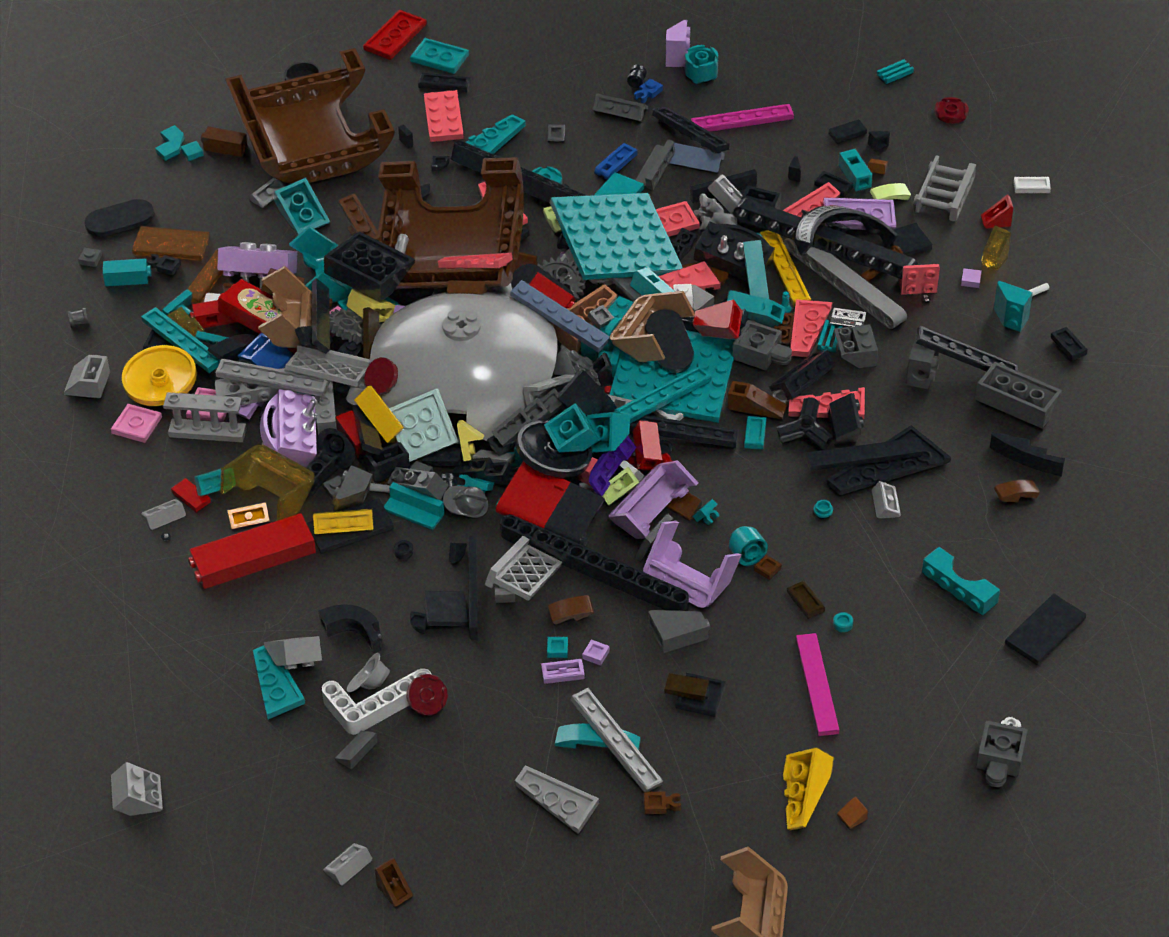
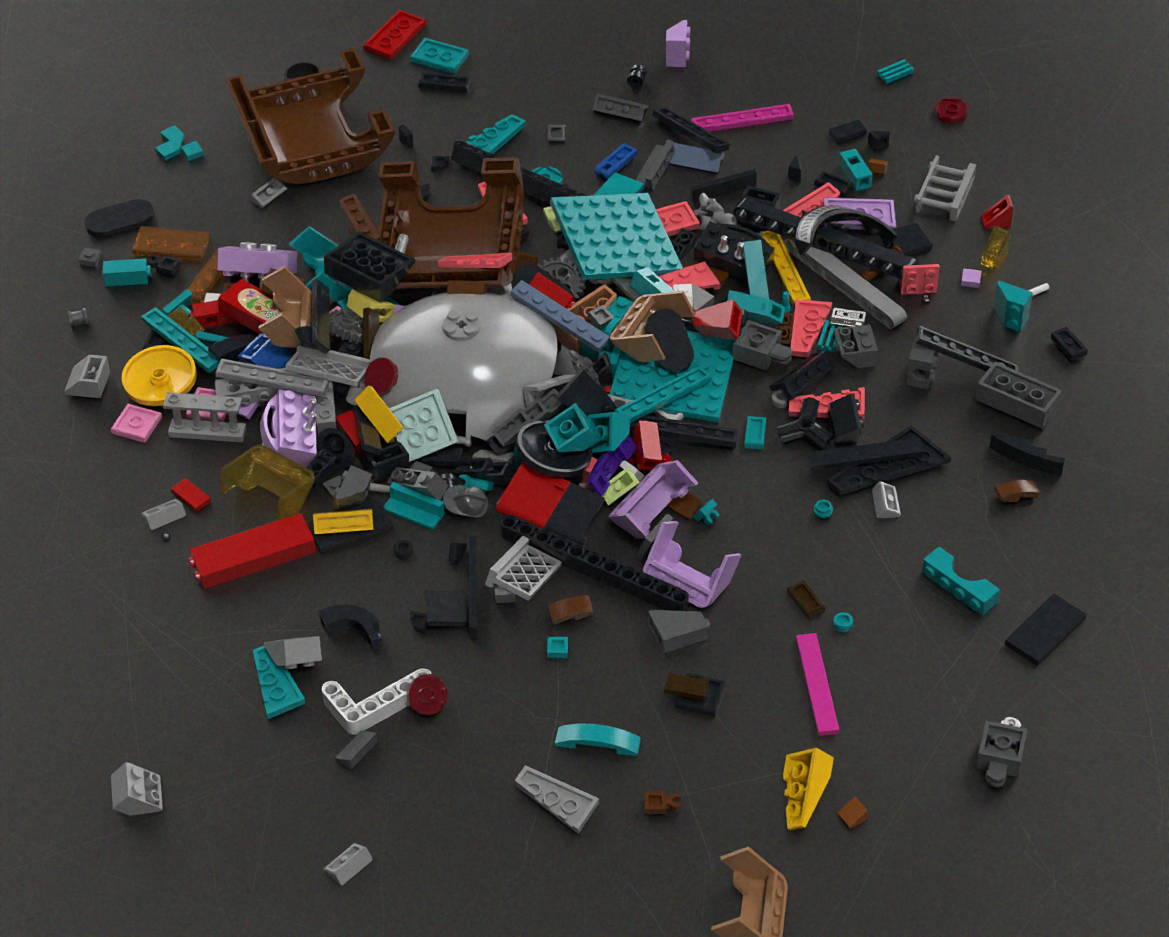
teal tile [194,467,235,496] -> none
reddish brown brick [201,126,248,157] -> none
light orange slope [228,502,270,529] -> none
teal slope [273,178,330,235] -> none
light grey piece [347,653,390,692] -> none
reddish brown slope [375,858,413,907] -> none
coral plate [424,90,464,142] -> none
light yellow slope [457,420,484,461] -> none
lavender tile [541,659,585,684] -> none
light grey tile [570,688,663,792] -> none
lavender tile [582,640,610,665] -> none
blue plate [634,79,663,103] -> none
teal brick [685,45,718,84] -> none
light grey slope [708,174,742,213] -> none
reddish brown slope [728,381,787,420] -> none
teal piece [729,526,768,566] -> none
reddish brown tile [754,555,782,580] -> none
yellowish green slope [870,183,911,200] -> none
white tile [1014,177,1051,193] -> none

